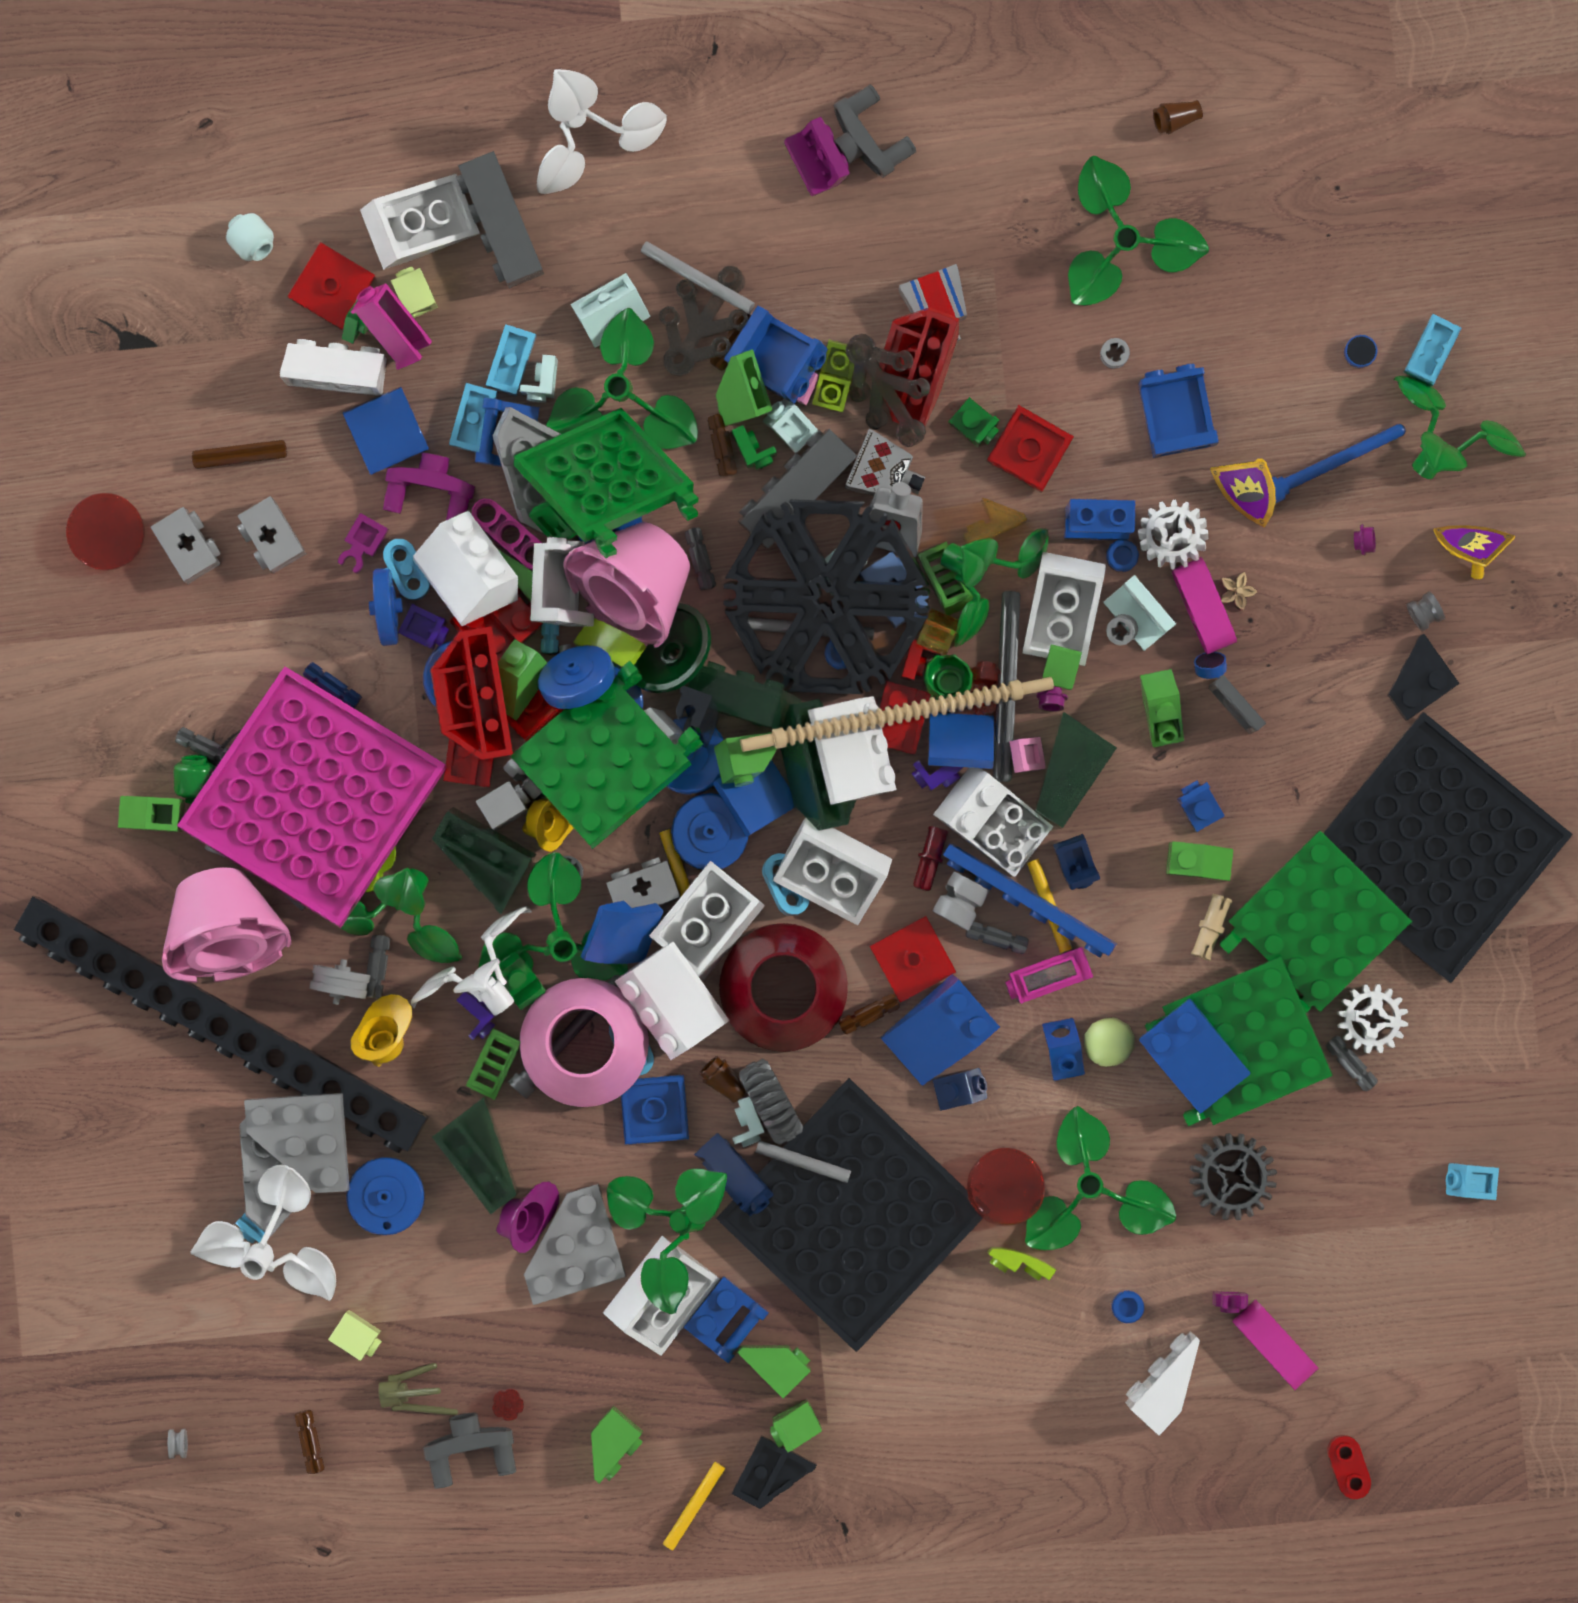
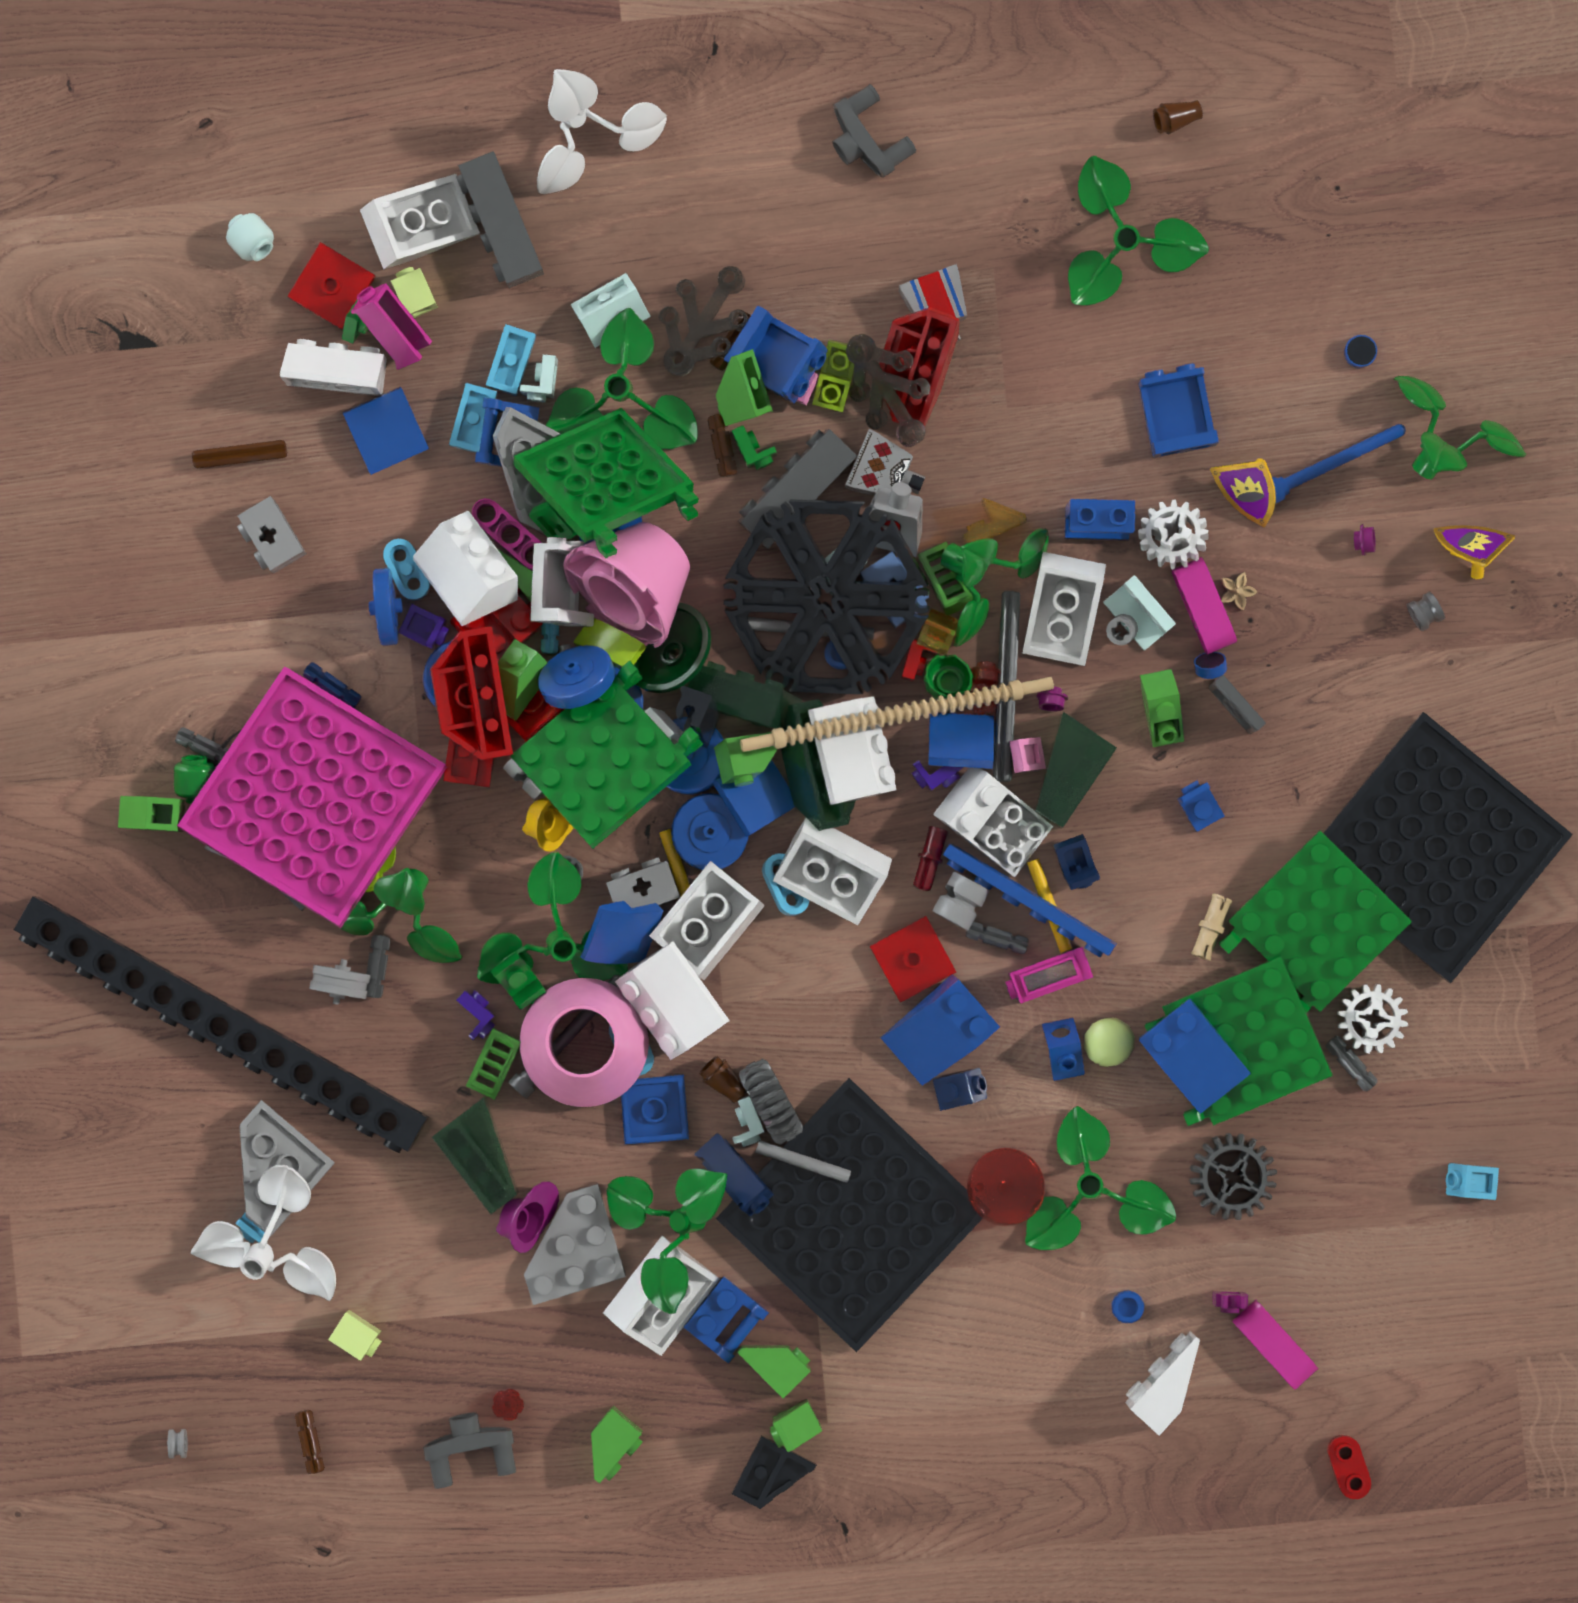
clear red wheel [66,493,145,571] -> none
light grey brick [151,507,221,584] -> none
bright pink cone [161,868,291,983] -> none
light grey plate [244,1093,350,1193] -> none
magenta plate [338,513,389,574] -> none
blue wheel [346,1157,425,1235] -> none
yellow piece [351,994,412,1067] -> none
olive plant [379,1363,458,1415] -> none
magenta connector [382,452,475,520] -> none
white plant [411,906,532,1016] -> none
clear green wedge [432,807,537,915] -> none
light grey brick [476,781,531,831] -> none
light grey bar [641,241,755,314] -> none
yellow bar [663,1462,725,1550] -> none
dark grey axle [685,527,716,590] -> none
dark red cone [719,923,848,1052] -> none
light aqua bracket [763,399,818,453] -> none
magenta bracket [784,117,850,196] -> none
reddish brown axle [839,994,900,1034] -> none
red plate [879,681,931,755] -> none
green bracket [948,397,1000,447] -> none
red plate [986,405,1074,493] -> none
lime slope [987,1247,1056,1281] -> none
bright green slope [1042,644,1082,690] -> none
light grey bush [1100,338,1130,369] -> none
blue tile [1106,539,1139,572] -> none
bright green slope [1166,841,1233,881] -> none
black wing [1387,634,1460,721] -> none
medium azure plate [1404,314,1462,386] -> none

